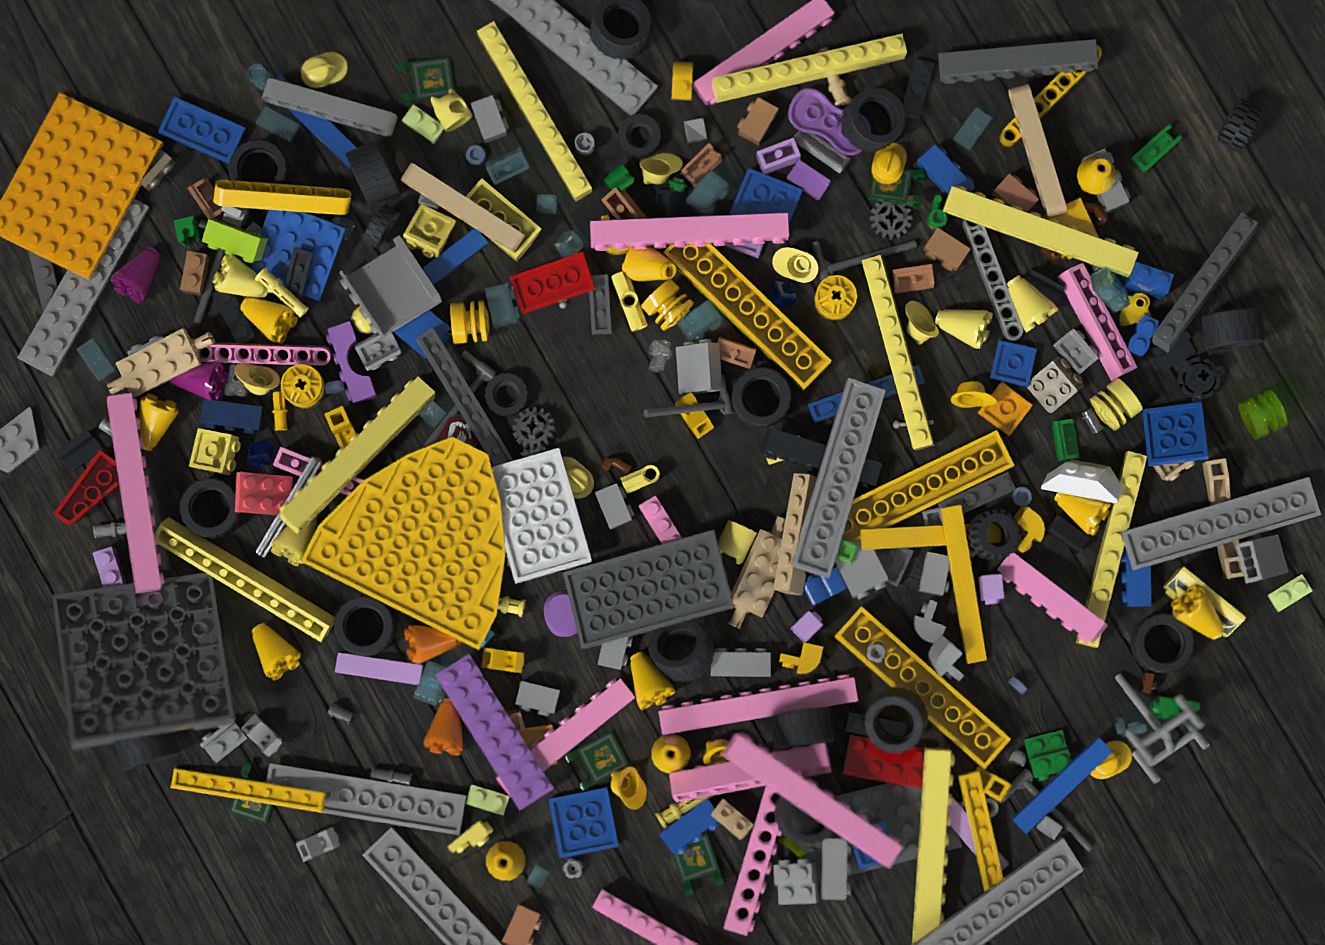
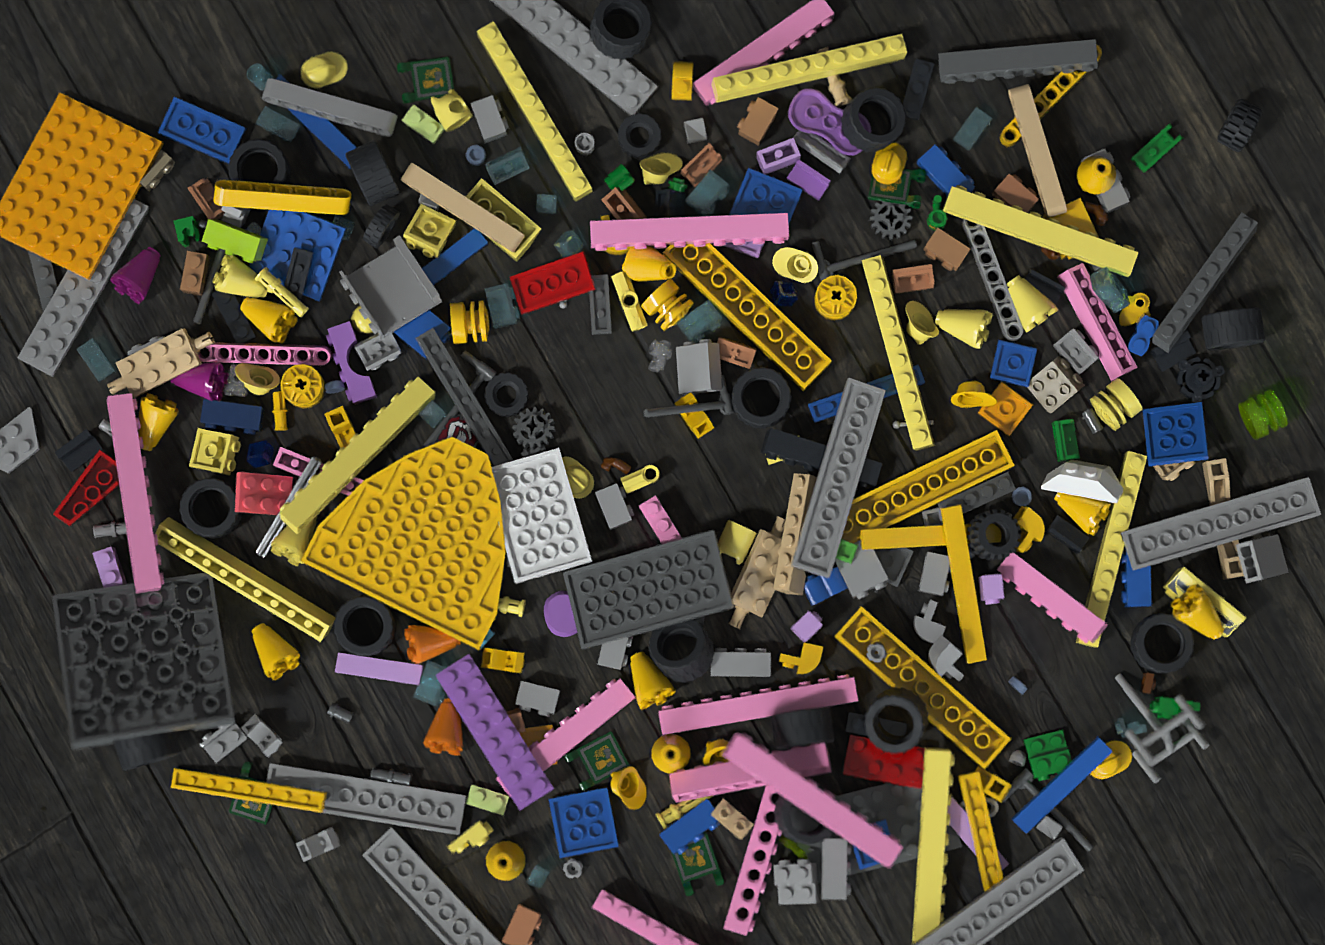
blue brick [1124,262,1174,300] -> none
yellowish green plate [1267,574,1312,612] -> none

